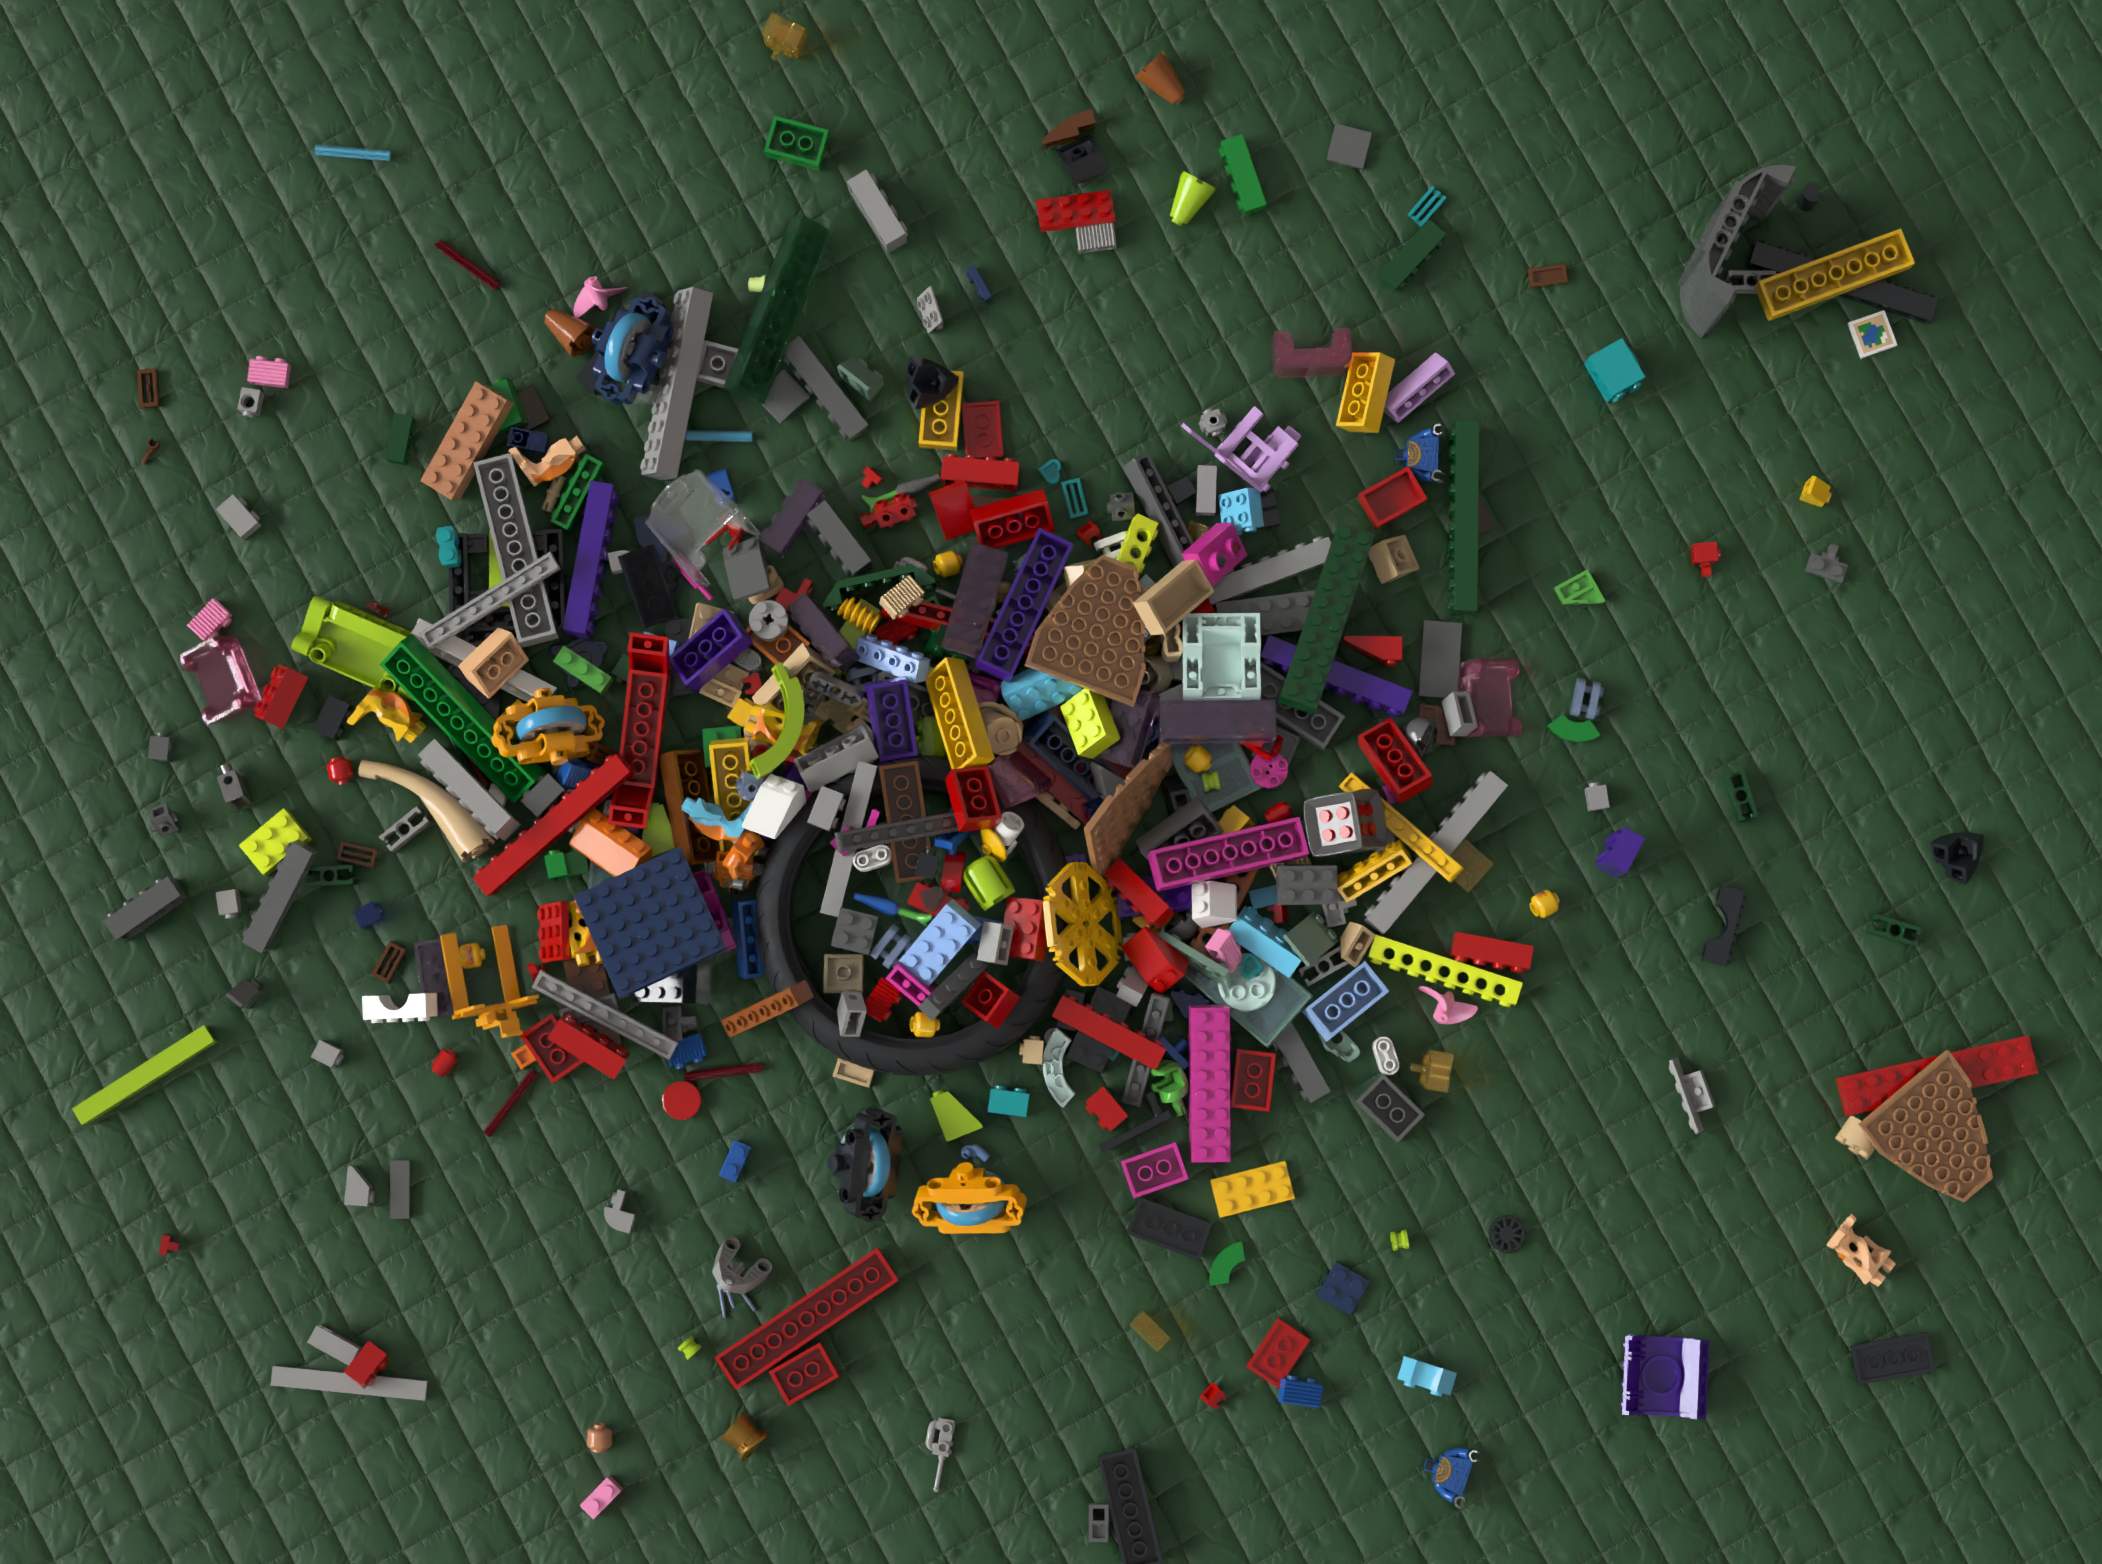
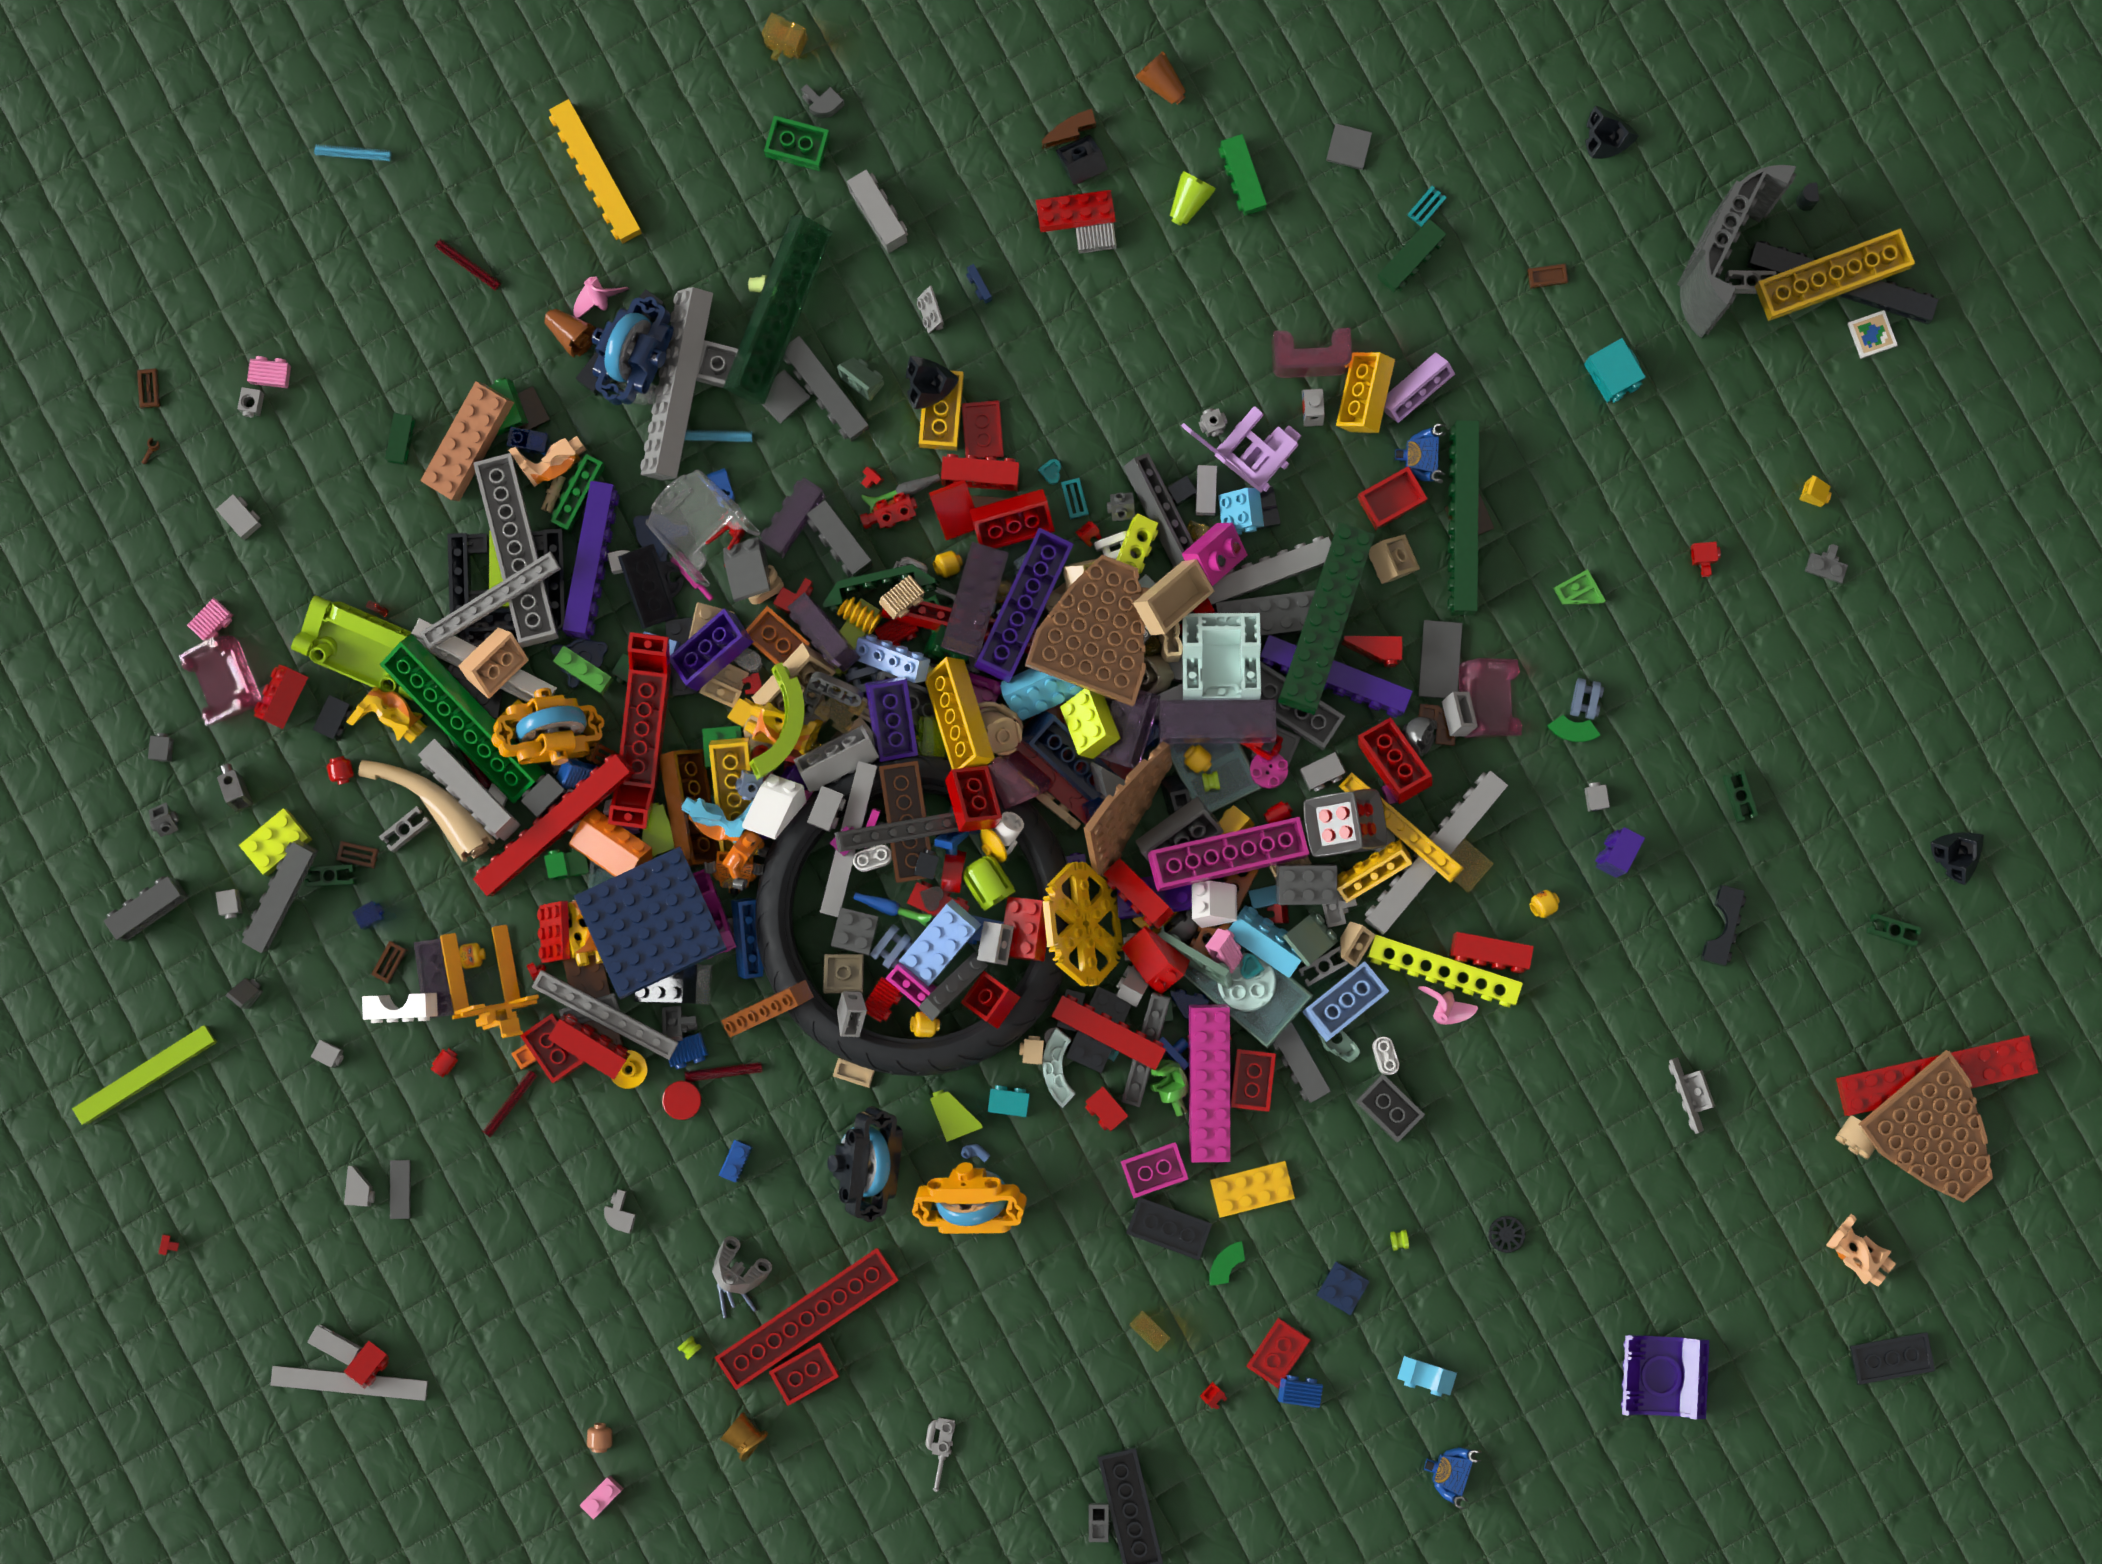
teal brick [436,526,462,569] -> none
light grey brick [749,600,789,642] -> none
black piece [1099,1091,1171,1153] -> none
clear yellow brick [1410,1050,1454,1093] -> none
none -> yellow brick [549,99,642,244]
none -> yellow dish [611,1050,648,1089]
none -> dark grey brick [801,84,844,118]
none -> light grey brick [1300,752,1345,792]
none -> light grey torso [1302,389,1324,427]
none -> black brick [1585,105,1639,159]

